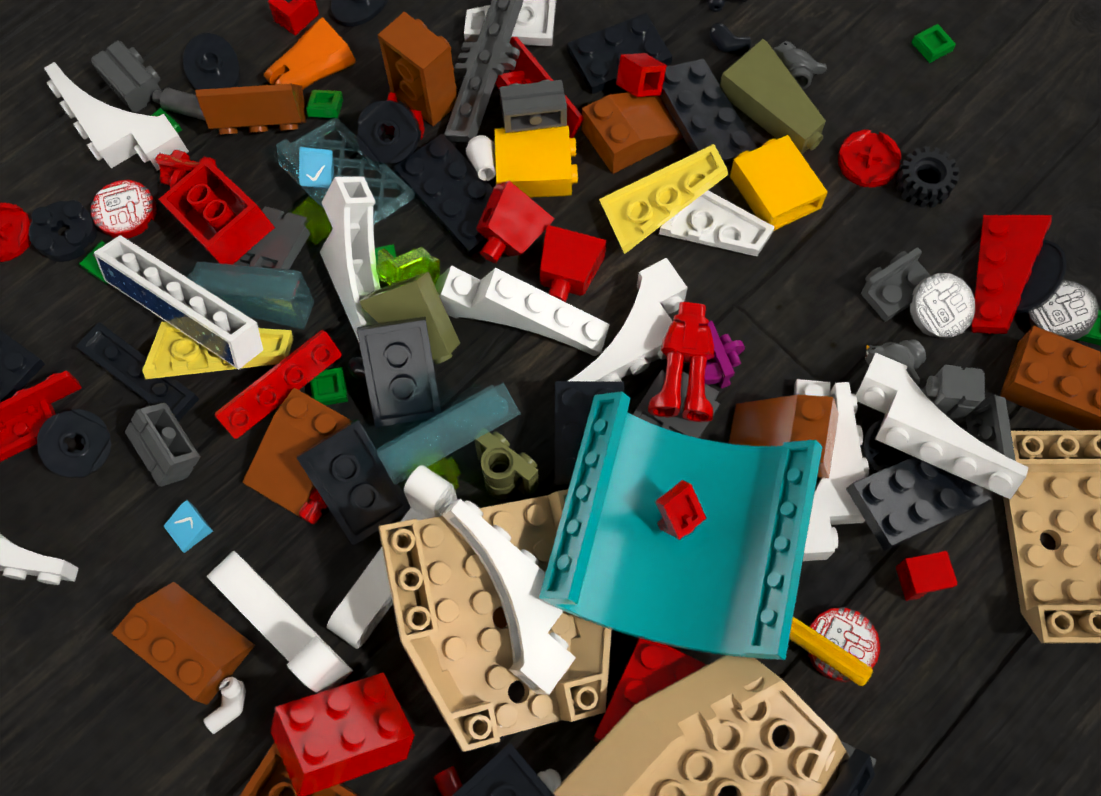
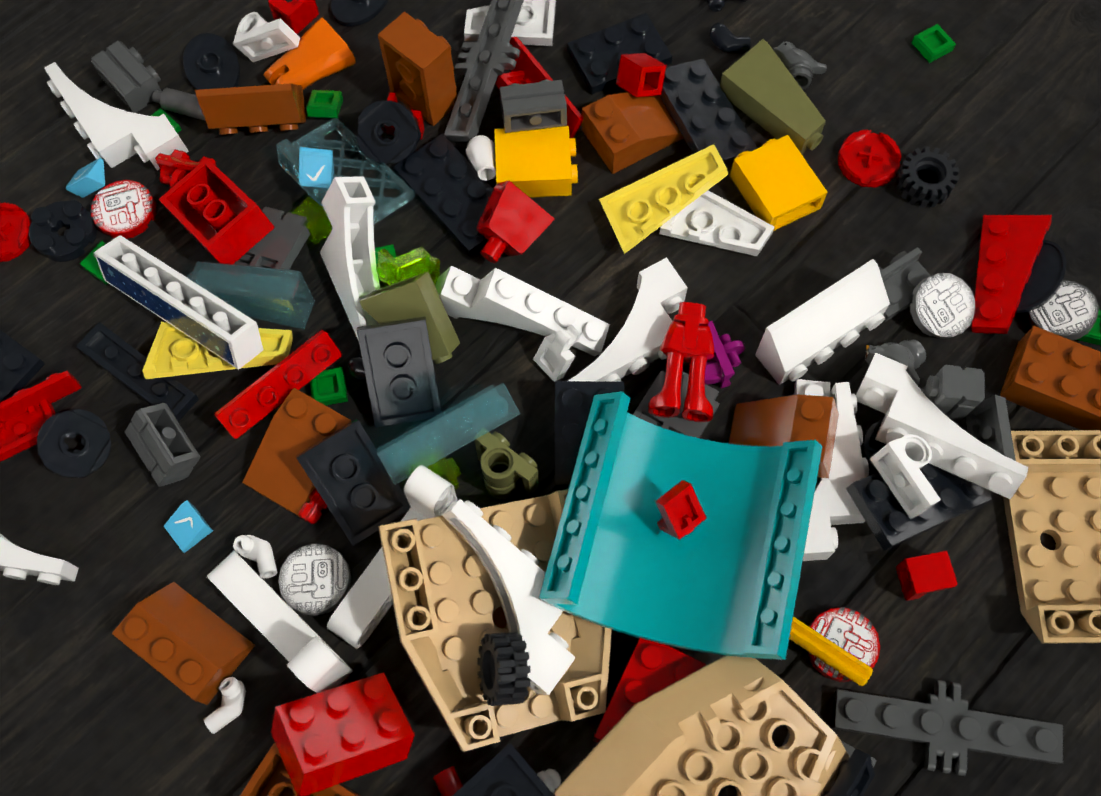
red torso [540,225,606,302] -> none
none -> medium azure slope [66,158,105,198]
none -> white plate [233,12,300,62]
none -> white arm [233,535,277,579]
none -> tile [278,544,351,616]
none -> black tyre [477,632,531,706]
none -> white plate [533,323,582,382]
none -> white slope [755,259,890,385]
none -> dark grey hinge [832,680,1063,776]
none -> white plate [870,434,941,519]

